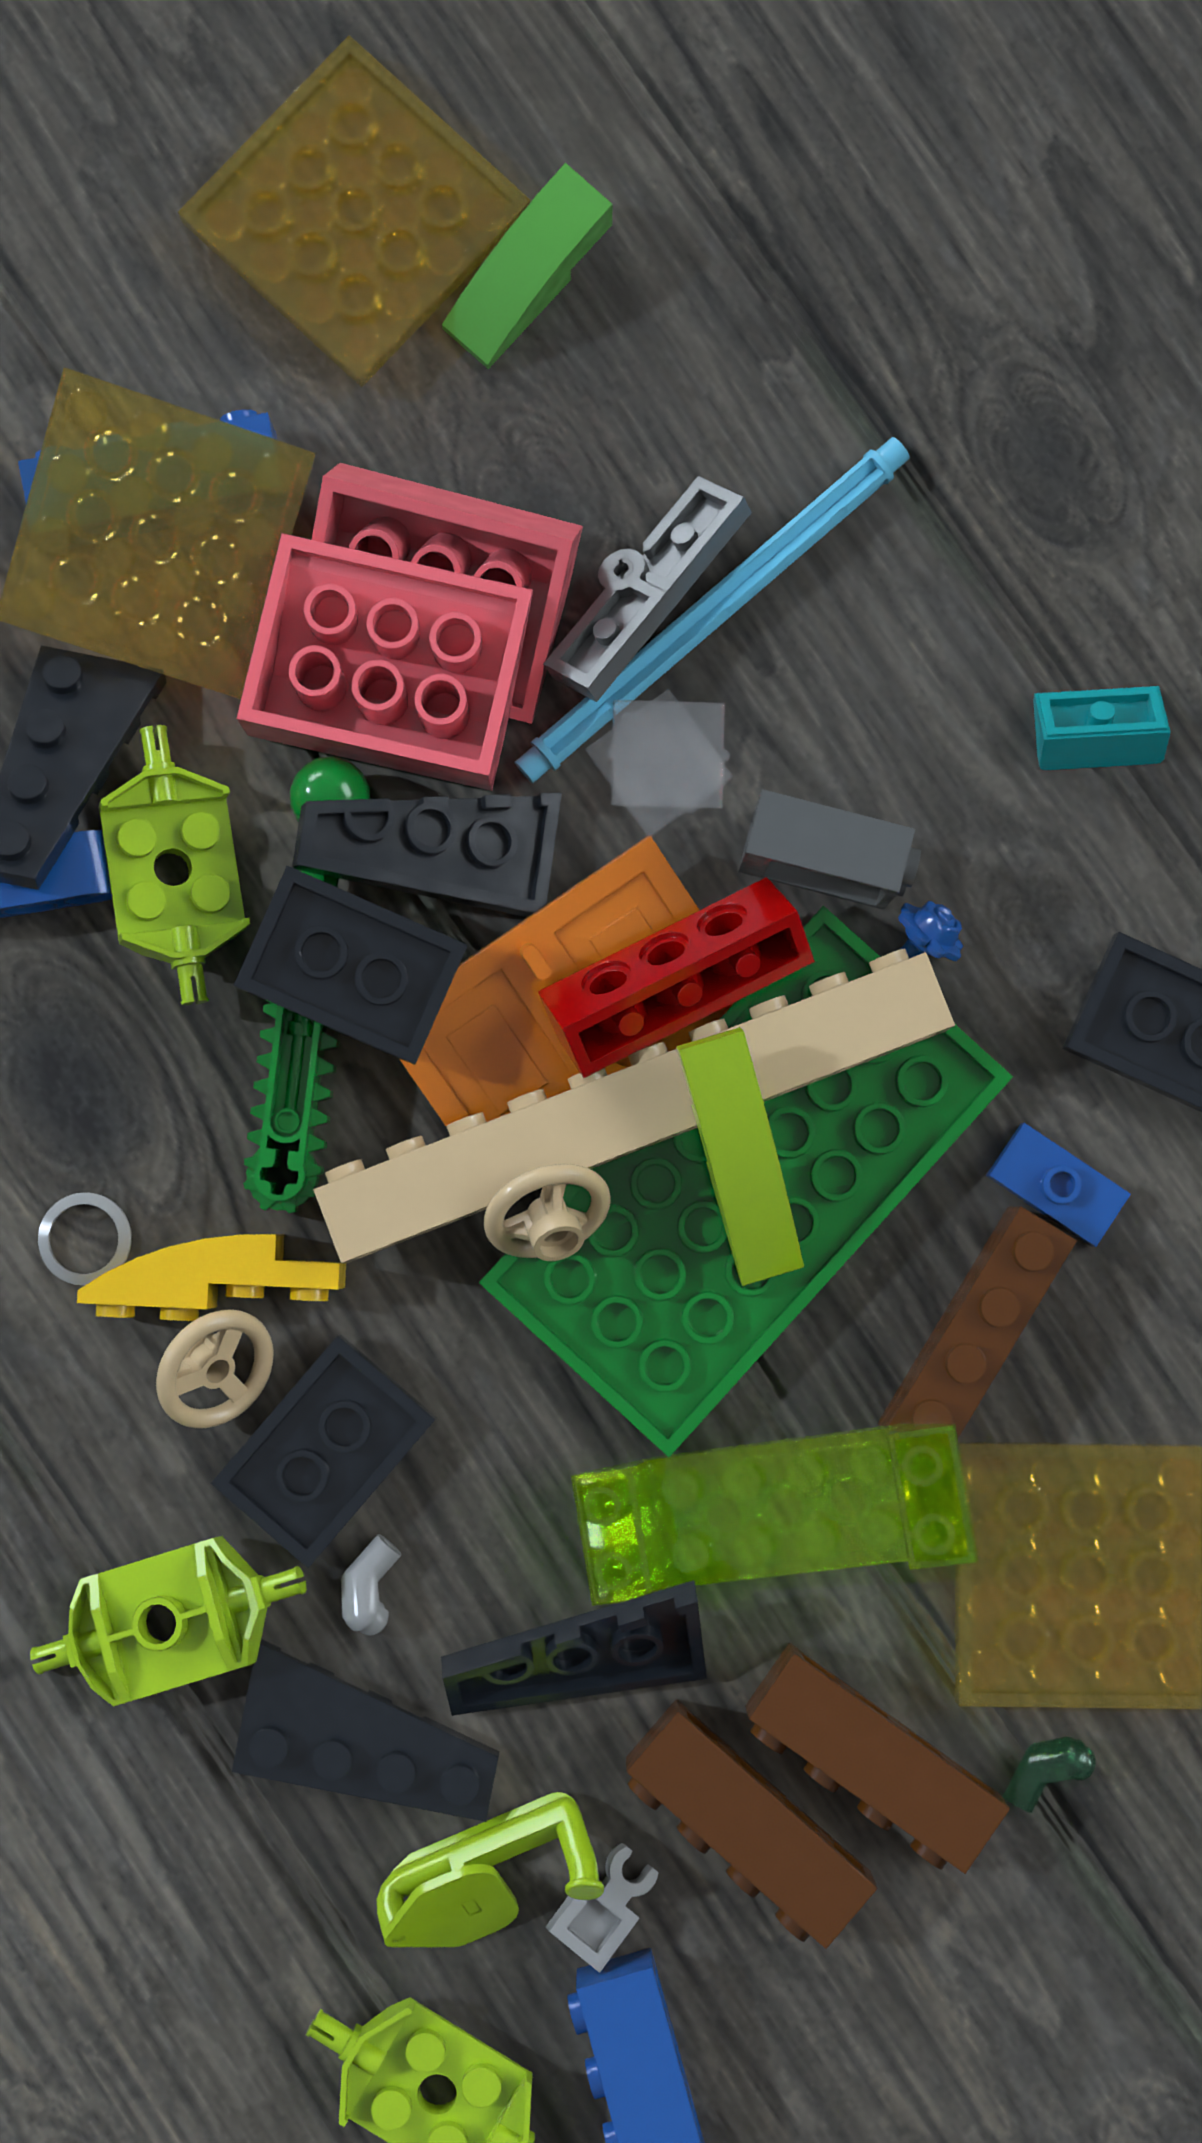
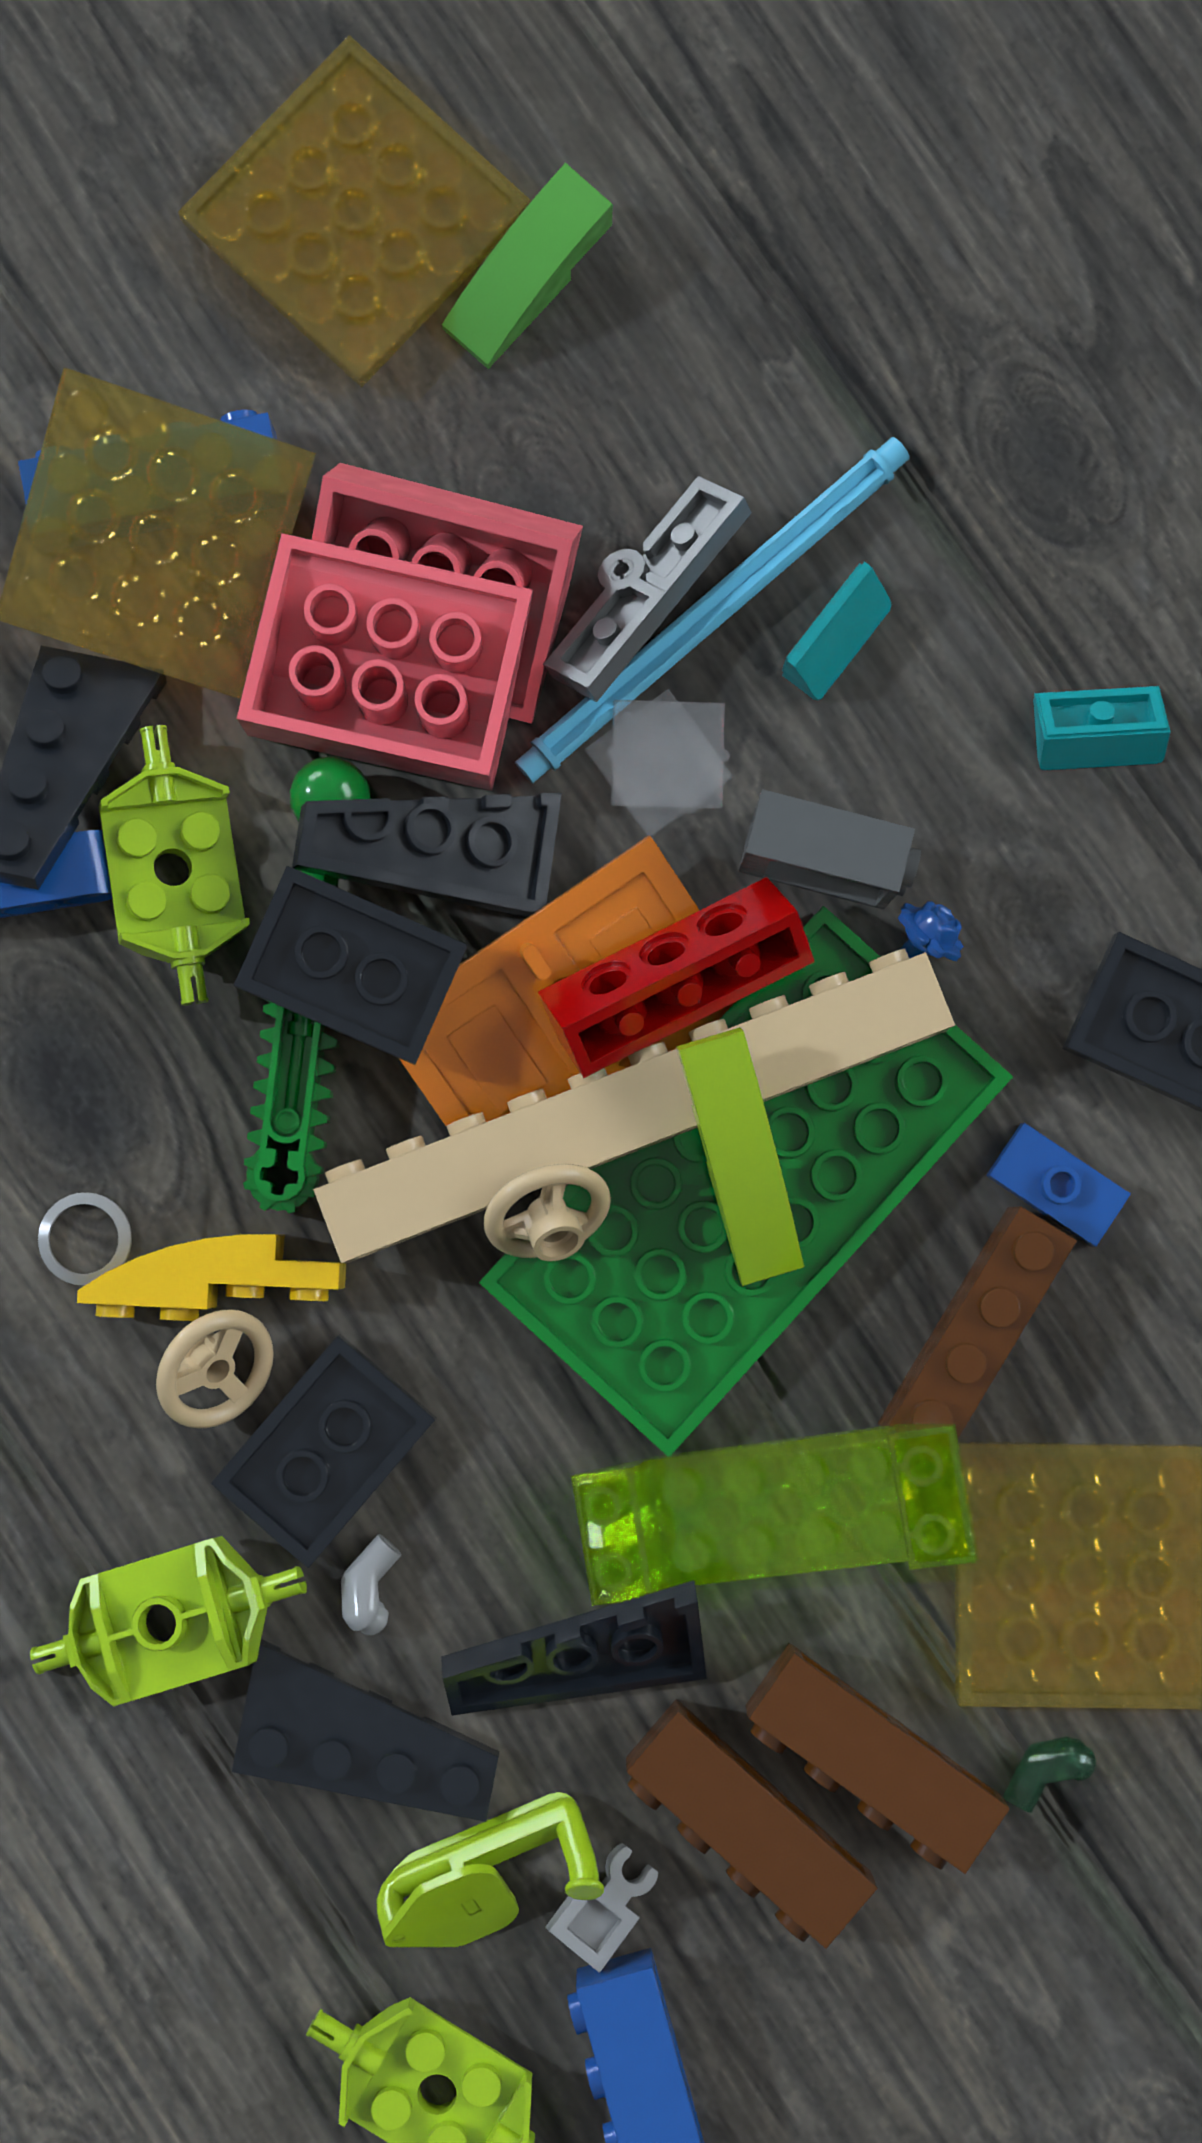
none -> teal slope [782,561,892,701]

